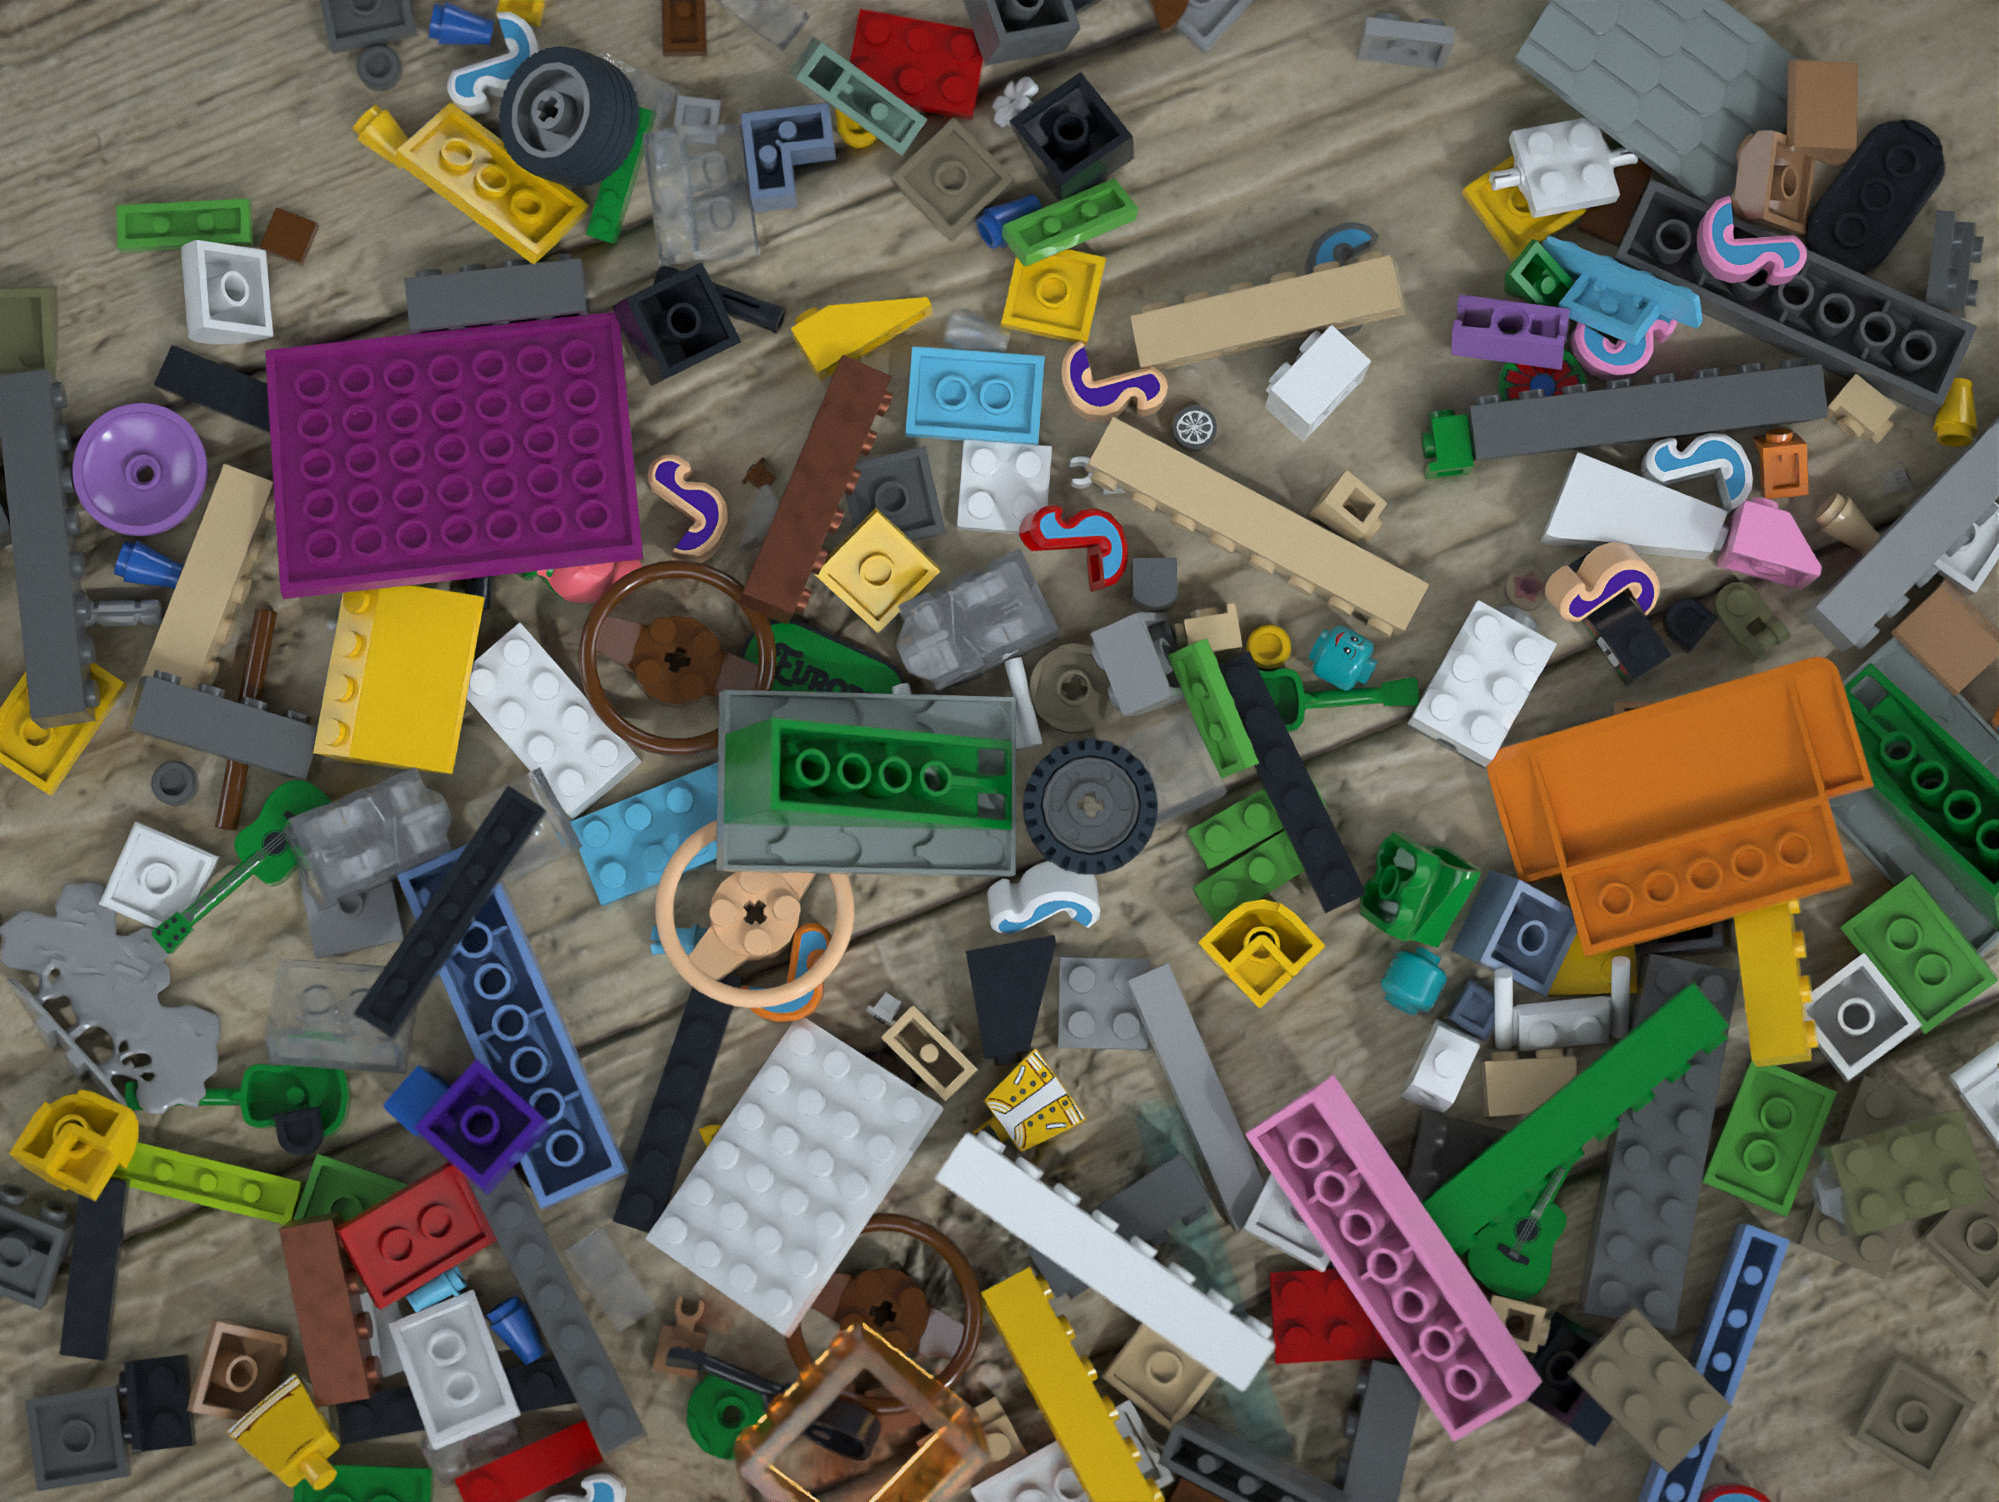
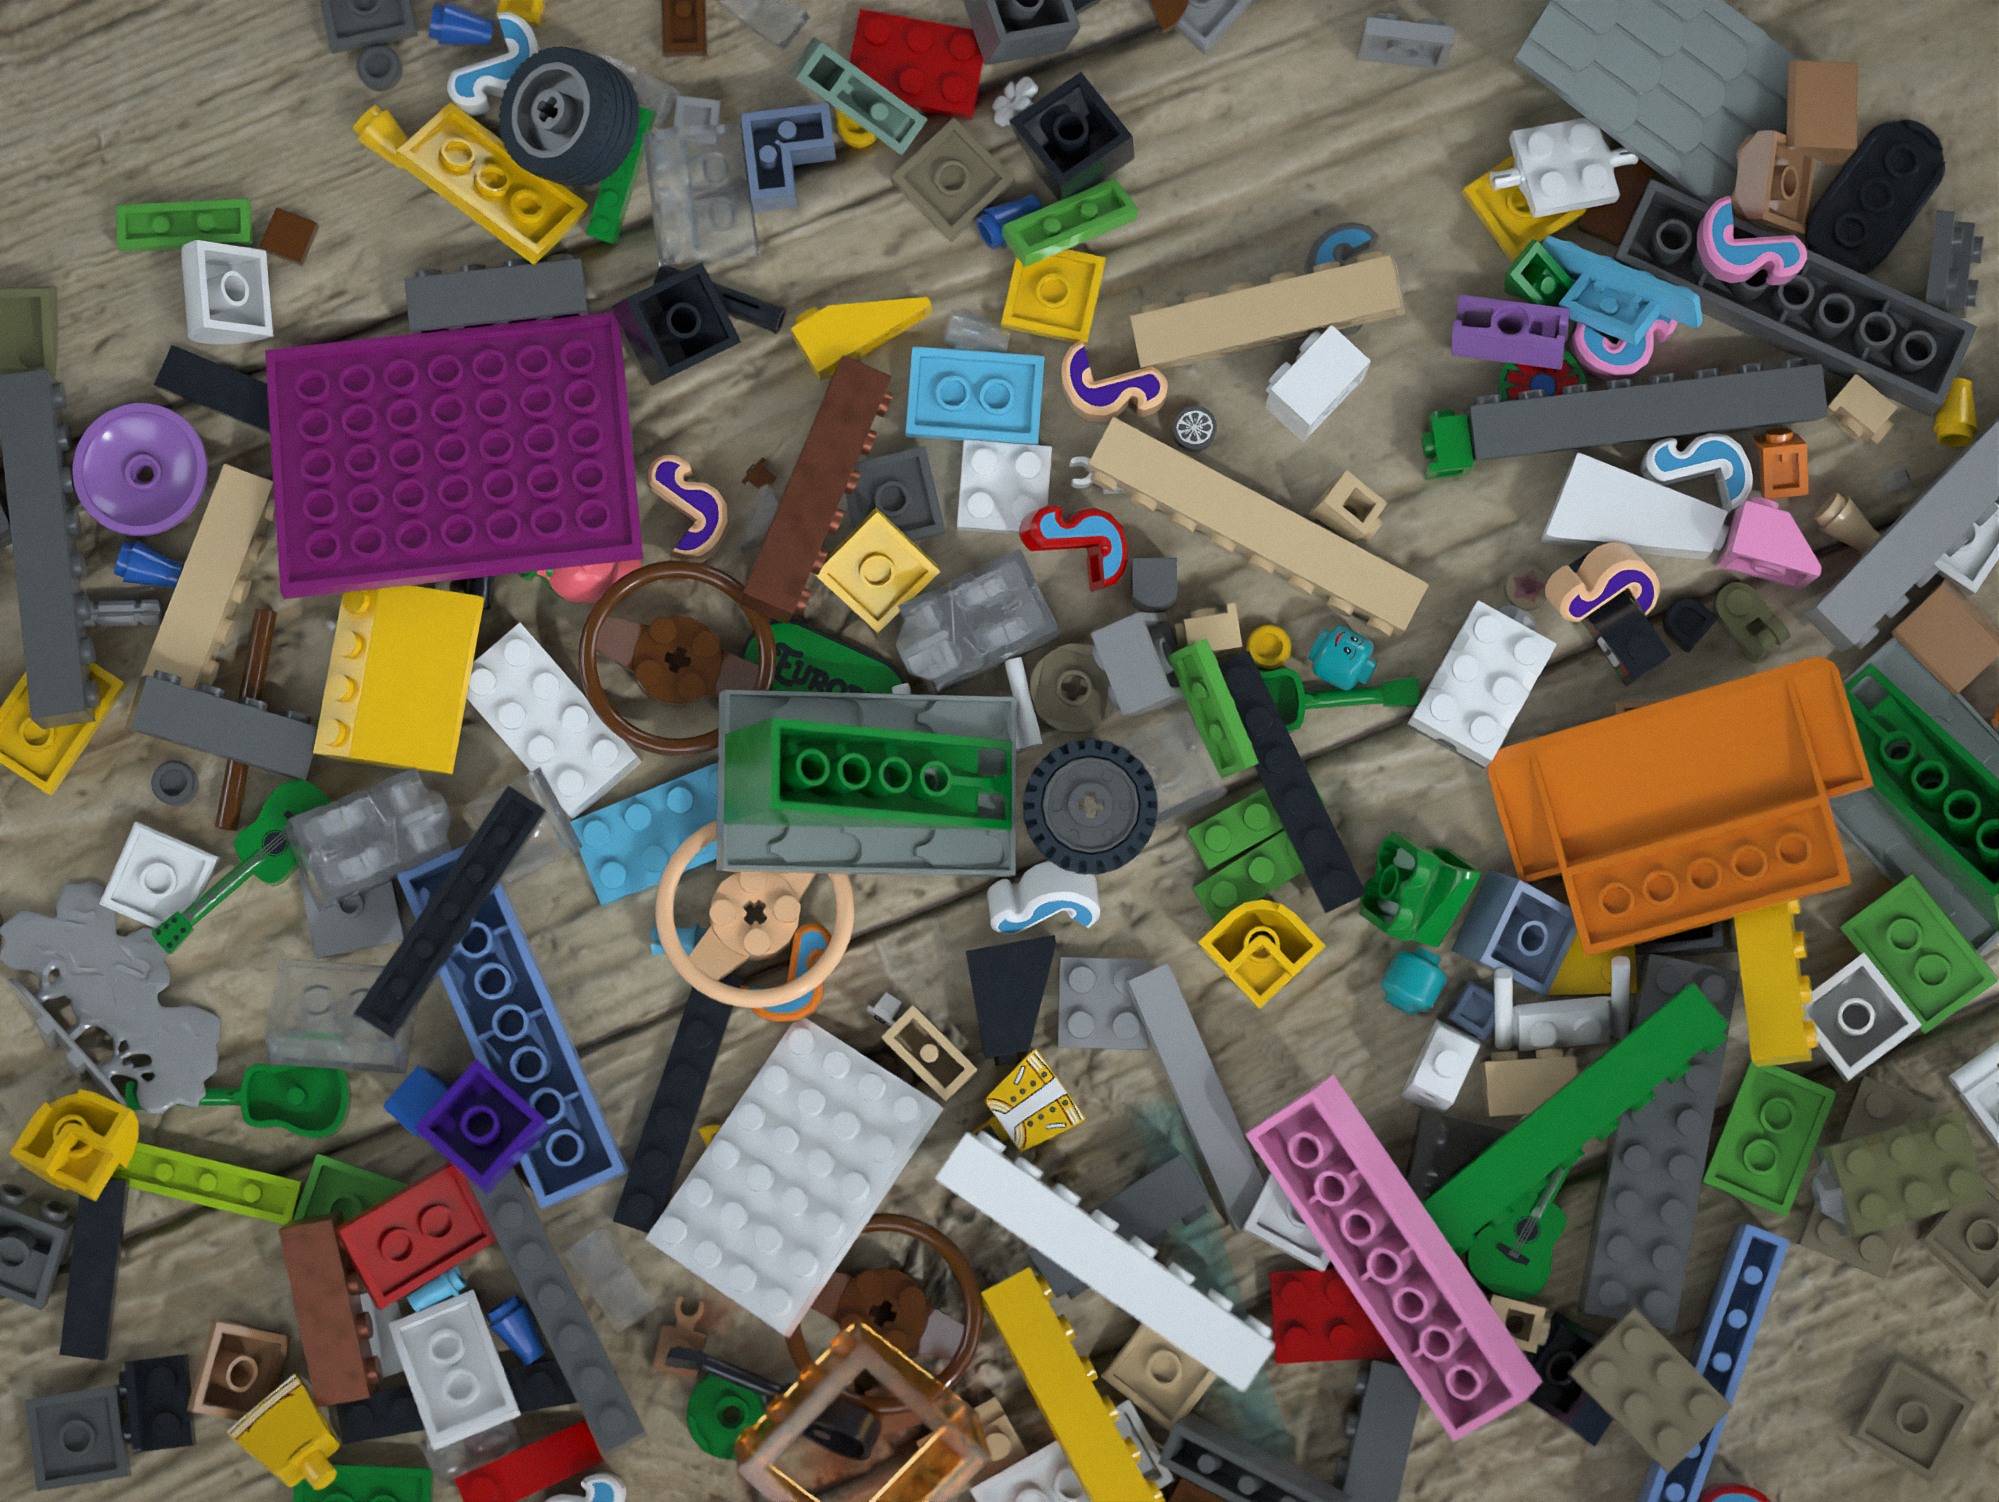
black tile [273,1106,325,1156] -> none

